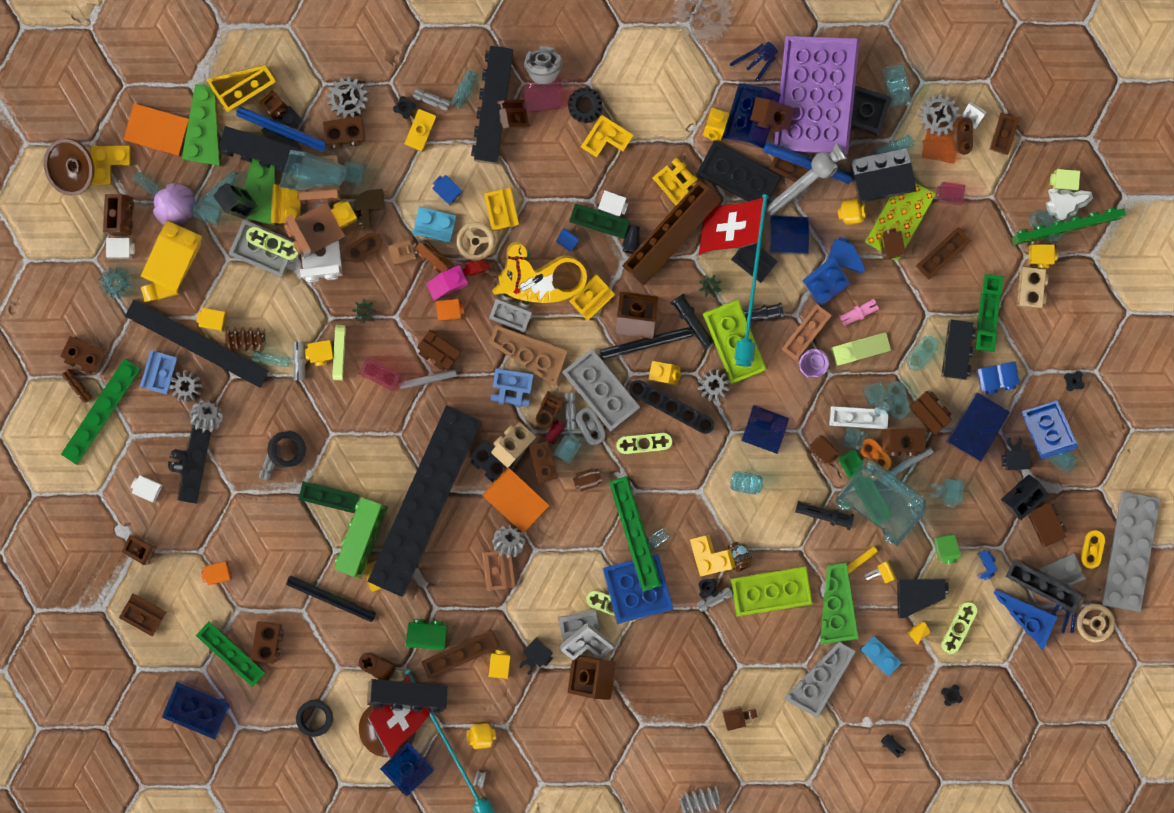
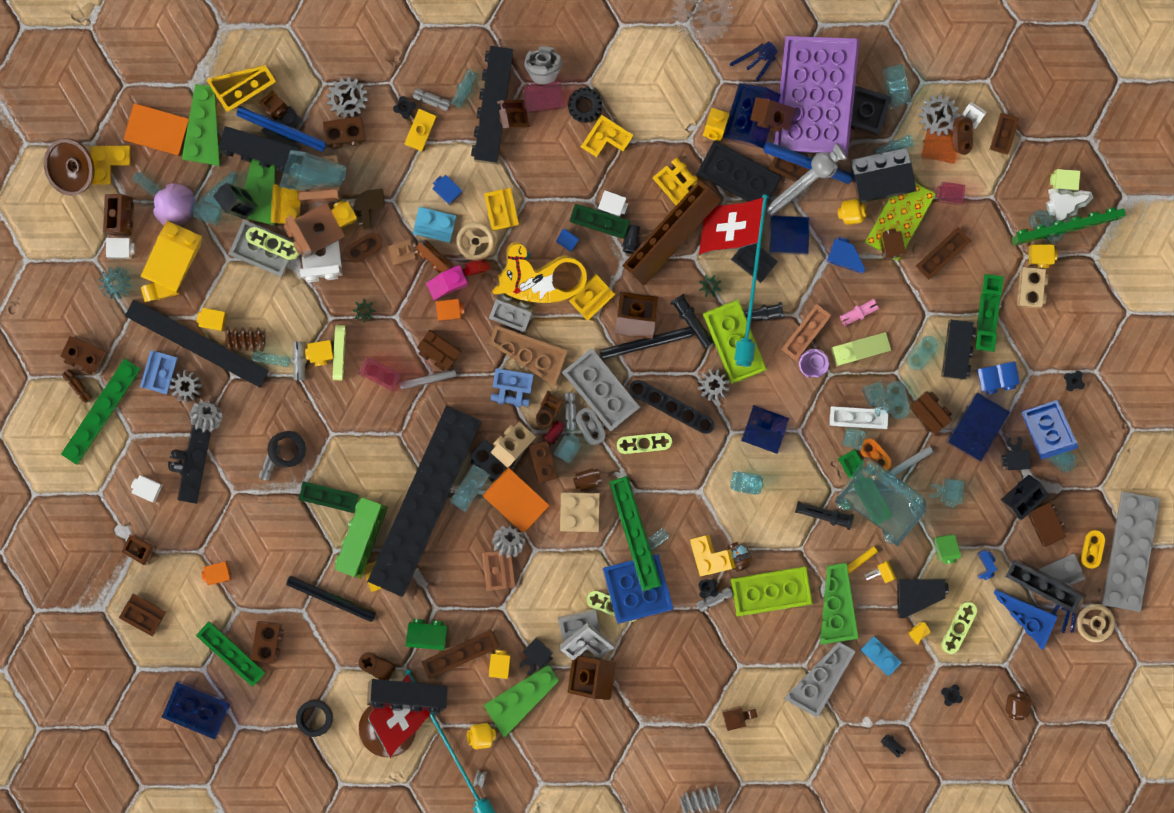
clear light blue plate [342,162,365,185] -> none
clear blue slope [380,742,436,797] -> none
yellow bracket [649,361,681,385] -> none
blue plate [802,257,850,307] -> none
reddish brown brick [807,435,838,465] -> none
reddish brown brick [882,428,925,456] -> none
none -> clear light blue slope [449,465,490,512]
none -> bright green wing [484,664,559,737]
none -> tan brick [560,492,599,532]
none -> reddish brown head [1005,691,1032,721]

